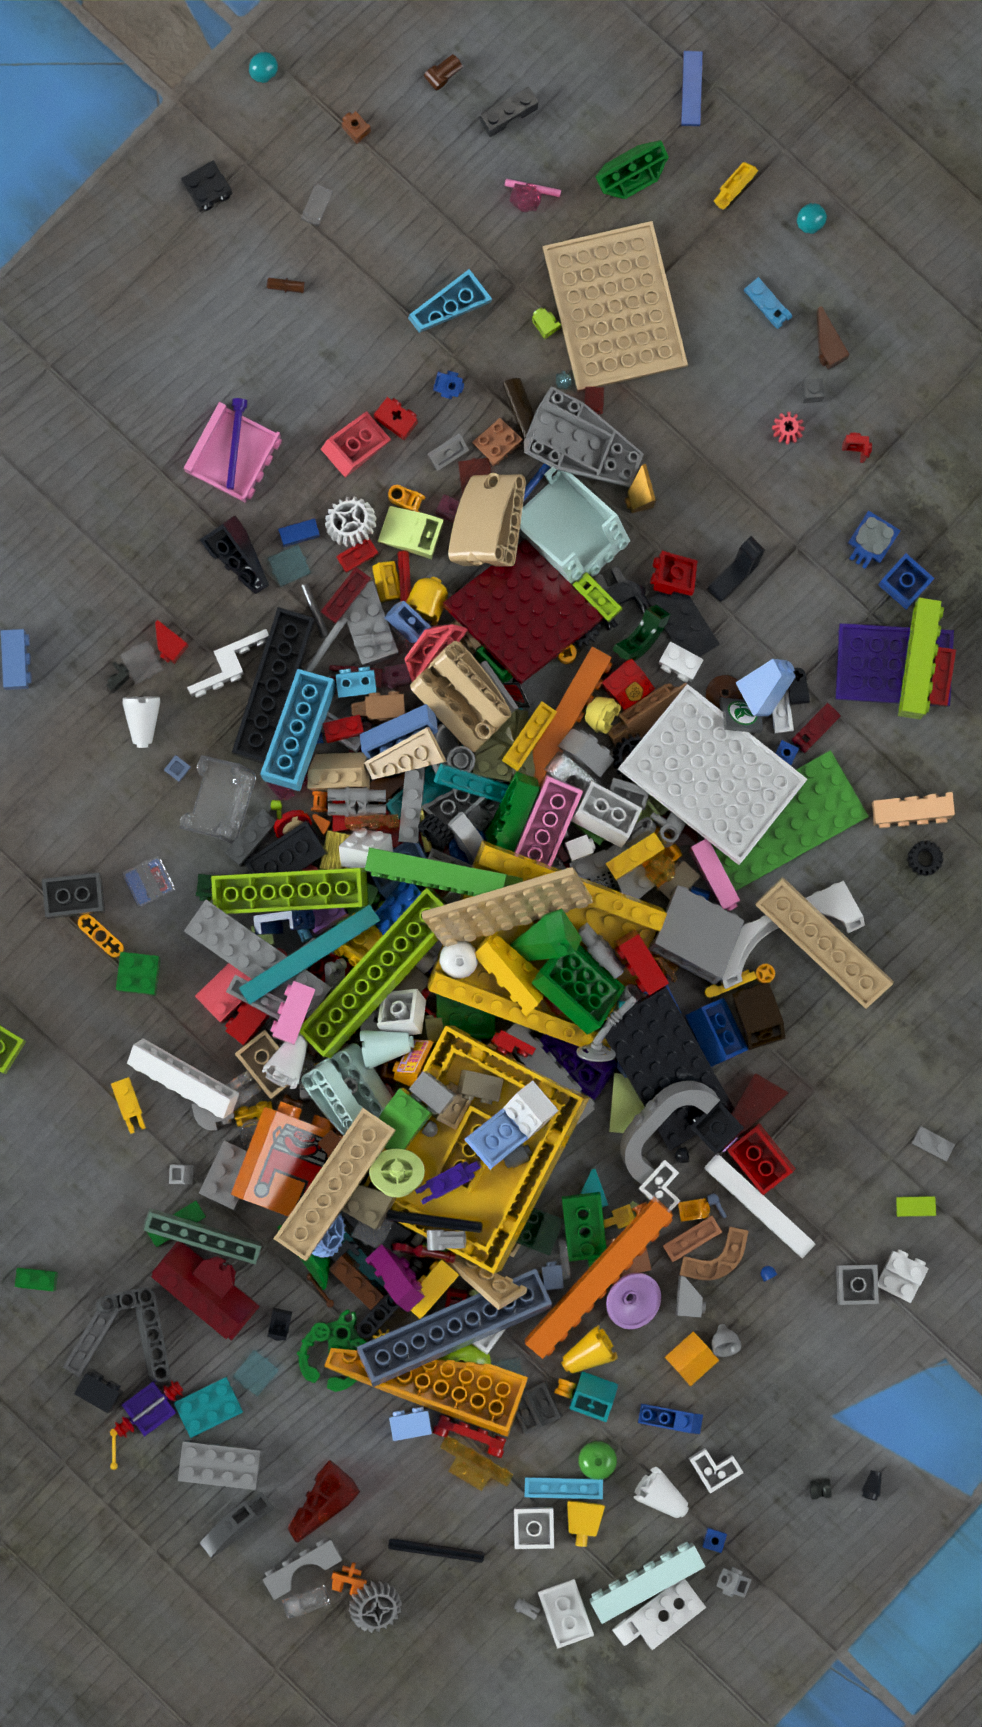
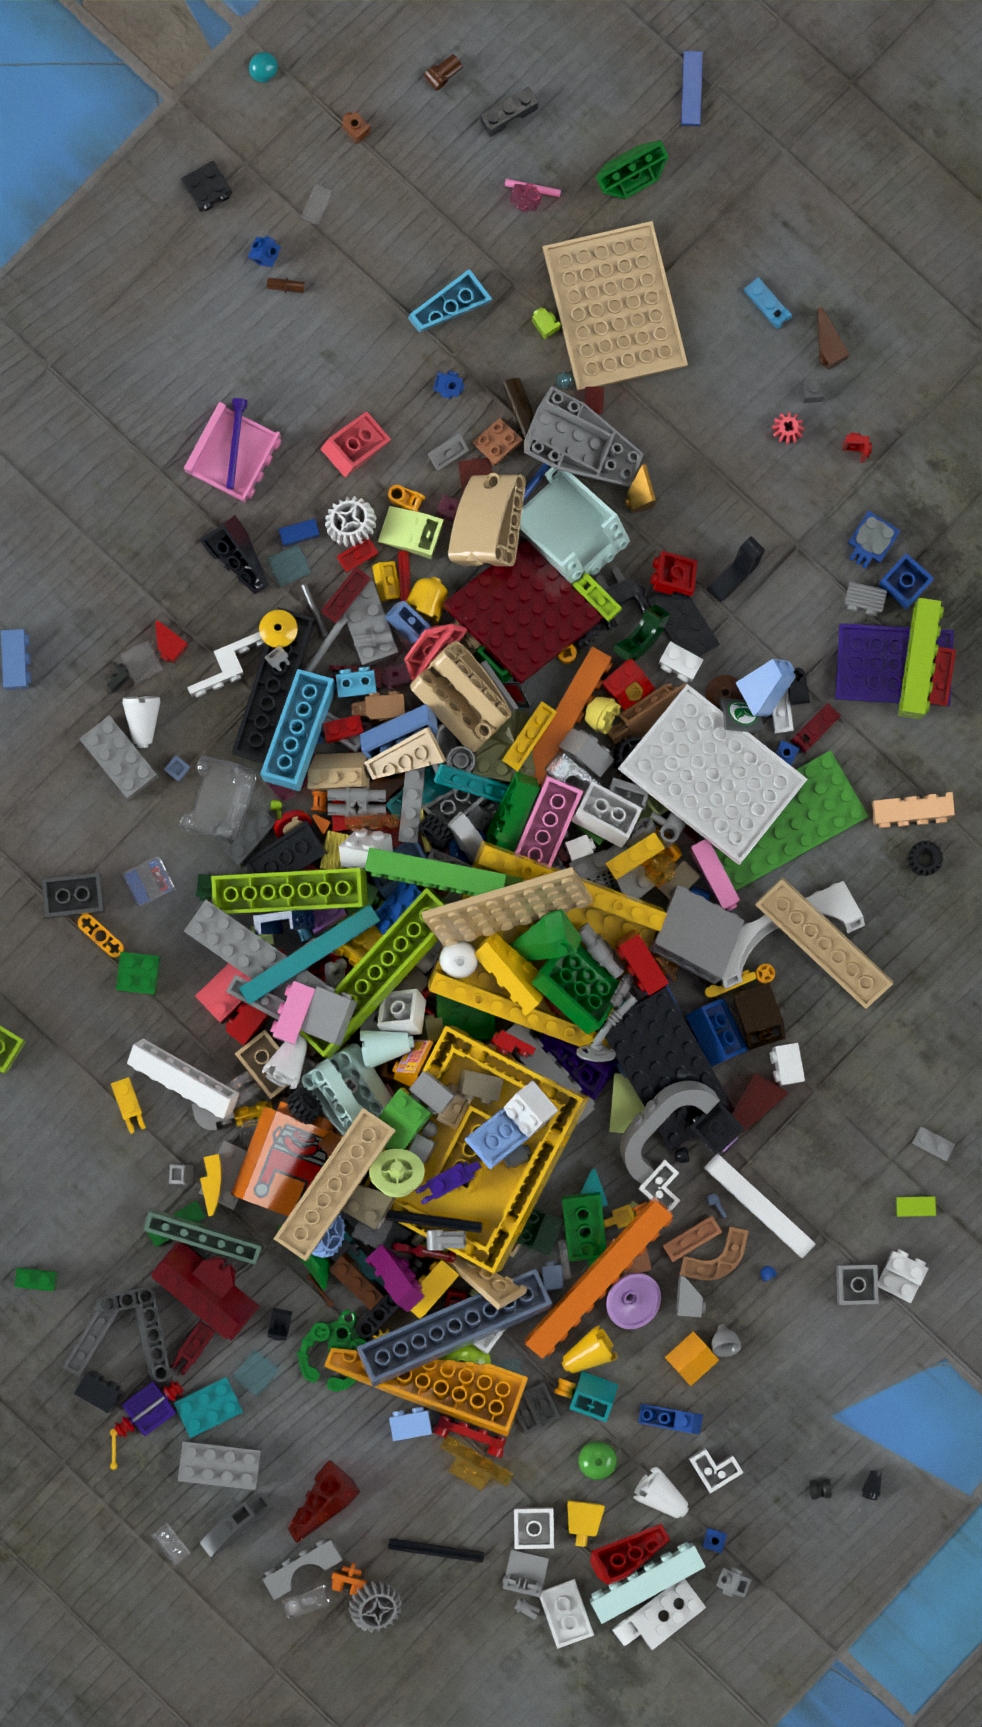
red brick [374,397,418,441] -> none
medium azure plate [524,1477,603,1499] -> none
light orange bracket [678,1198,710,1222] -> none
yellow hinge [714,162,758,210] -> none
red slope [727,1123,796,1195] -> none
teal hair [796,203,827,234] -> none
none -> light grey brick [80,715,159,801]
none -> clear plate [151,1523,191,1566]
none -> dark red hinge [170,1321,216,1376]
none -> yellow slope [200,1154,222,1217]
none -> blue brick [248,236,281,267]
none -> yellow dish [259,610,298,648]
none -> light grey tile [264,646,290,671]
none -> black tyre [286,1087,323,1125]
none -> light grey brick [300,985,357,1045]
none -> light grey brick [409,1134,438,1164]
none -> light grey hinge [503,1550,549,1598]
none -> red wedge [590,1524,670,1585]
none -> light grey axle [611,973,634,1007]
none -> white brick [770,1043,805,1086]
none -> light grey brick [844,581,887,616]

